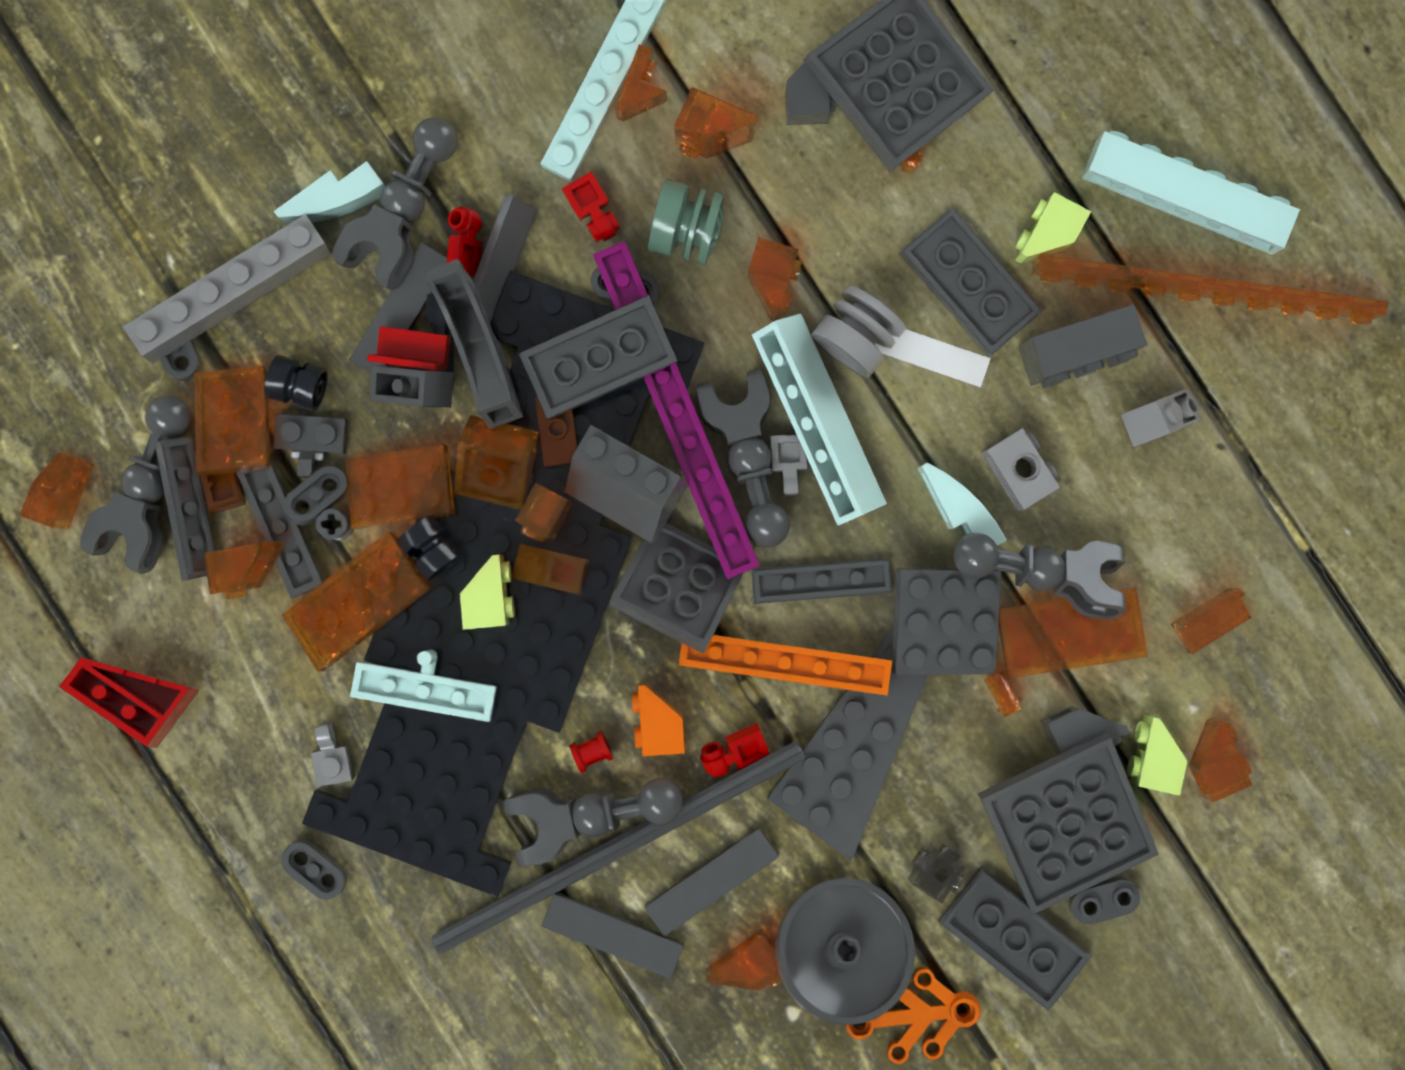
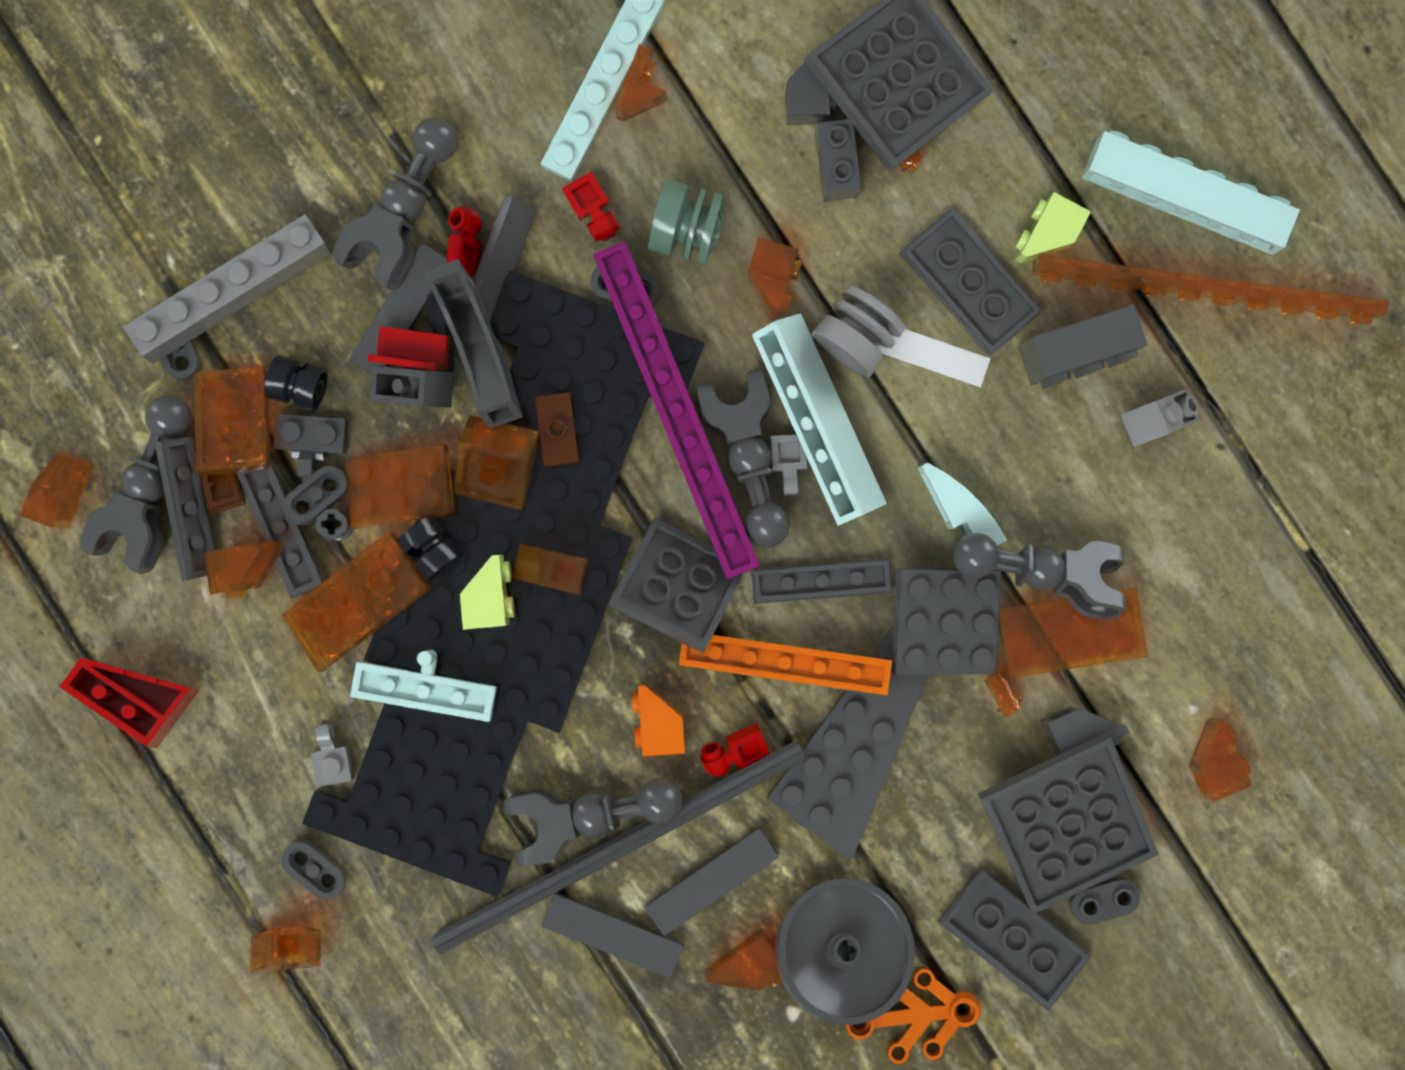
light aqua slope [274,161,386,225] -> none
clear orange brick [515,483,573,542] -> none
dark grey plate [519,295,678,420] -> none
dark grey slope [564,425,689,544] -> none
red bush [569,730,614,773] -> none
clear orange slope [674,87,757,158] -> none
clear smoke brick [908,843,965,904] -> none
light grey brick [981,428,1060,511] -> none
yellowish green slope [1127,714,1187,796] -> none
clear orange panel [1171,588,1252,654] -> none
none -> clear orange slope [250,925,321,973]
none -> dark grey brick [815,119,862,202]

